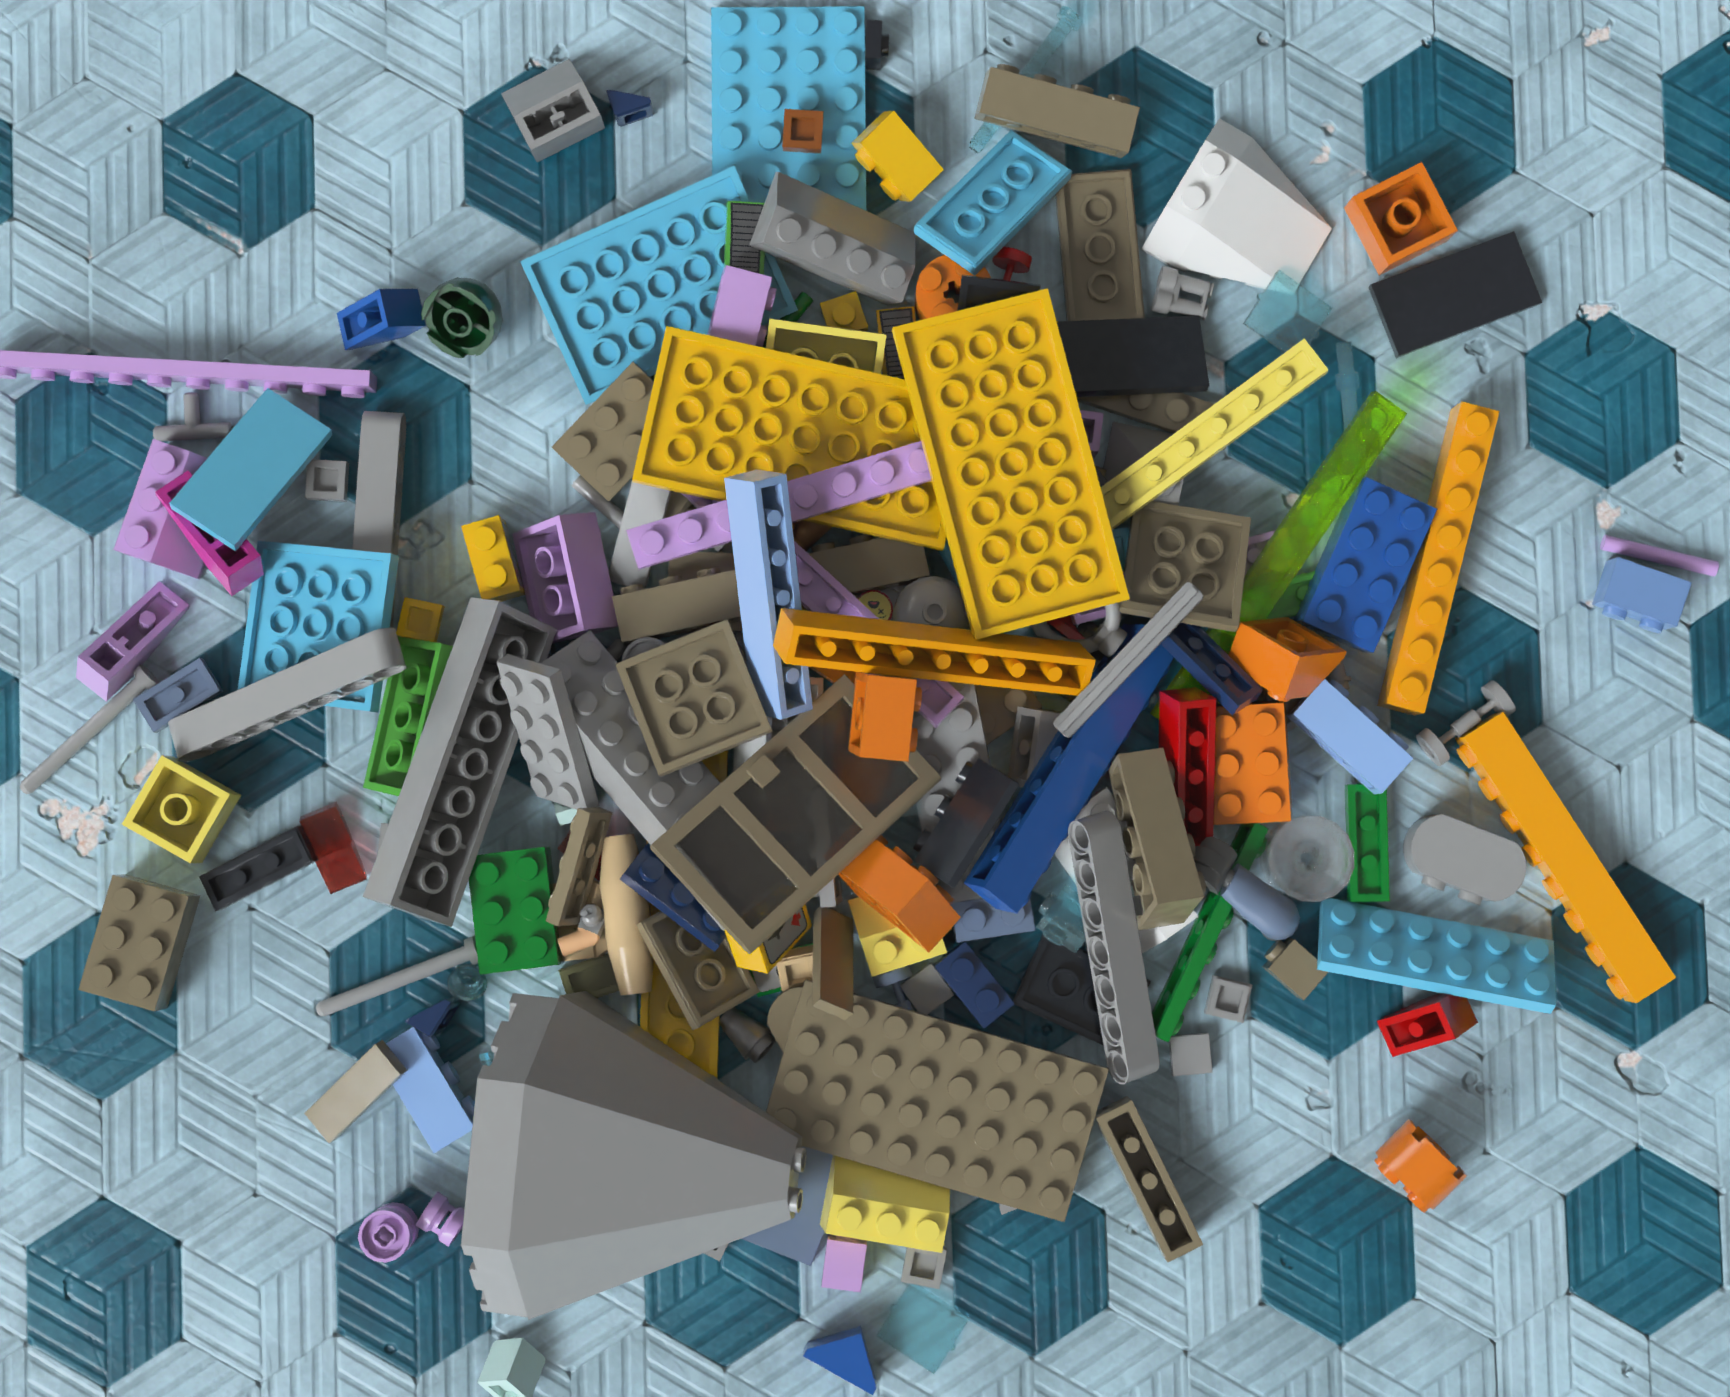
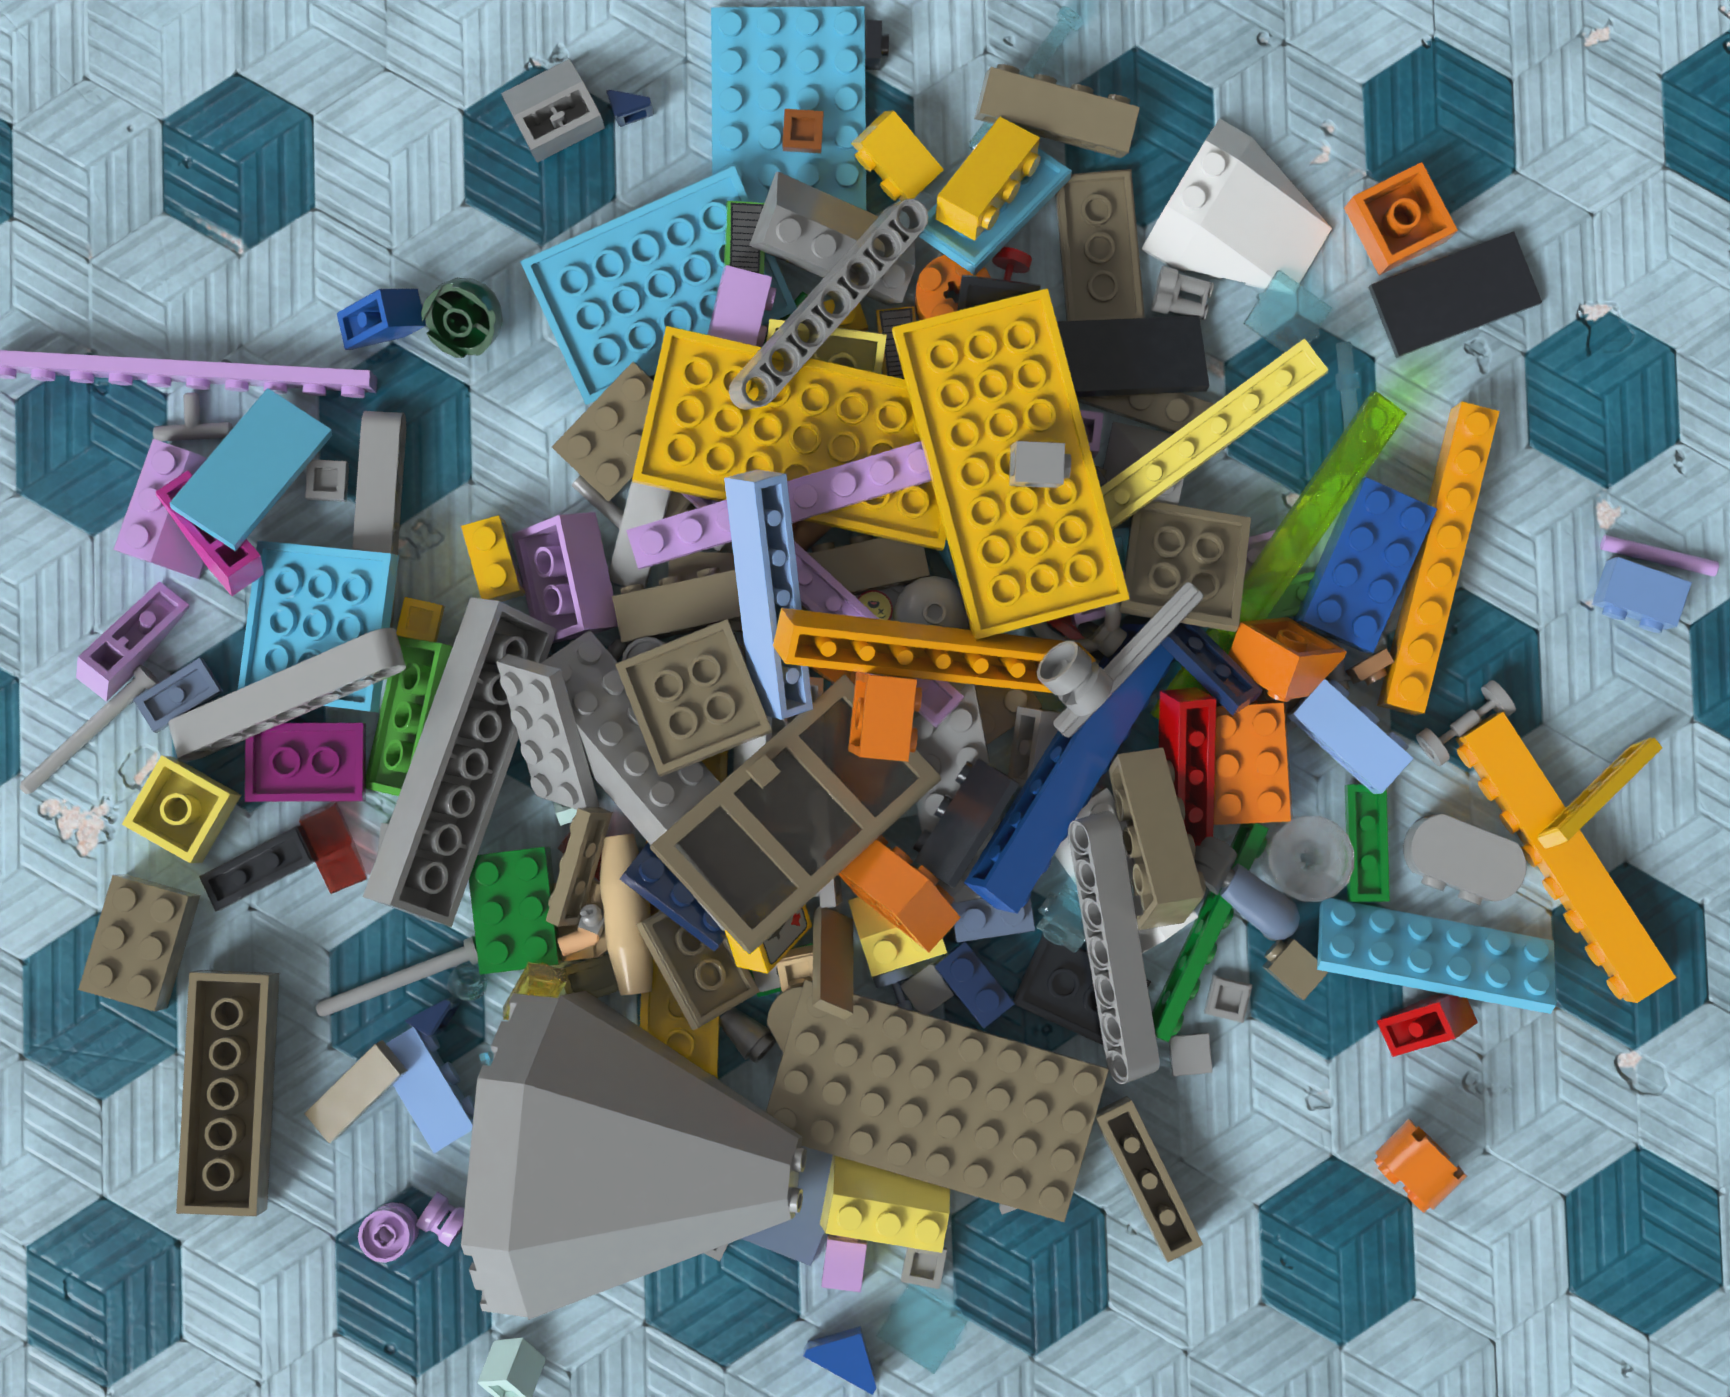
none -> dark tan brick [176,970,280,1216]
none -> magenta plate [245,723,366,802]
none -> clear yellow plate [503,962,567,1021]
none -> light grey beam [729,199,928,410]
none -> yellow brick [935,116,1041,241]
none -> light grey brick [1009,441,1071,488]
none -> light grey wheel [1037,641,1113,716]
none -> medium nougat plate [1346,648,1394,686]
none -> yellow tile [1537,737,1663,849]

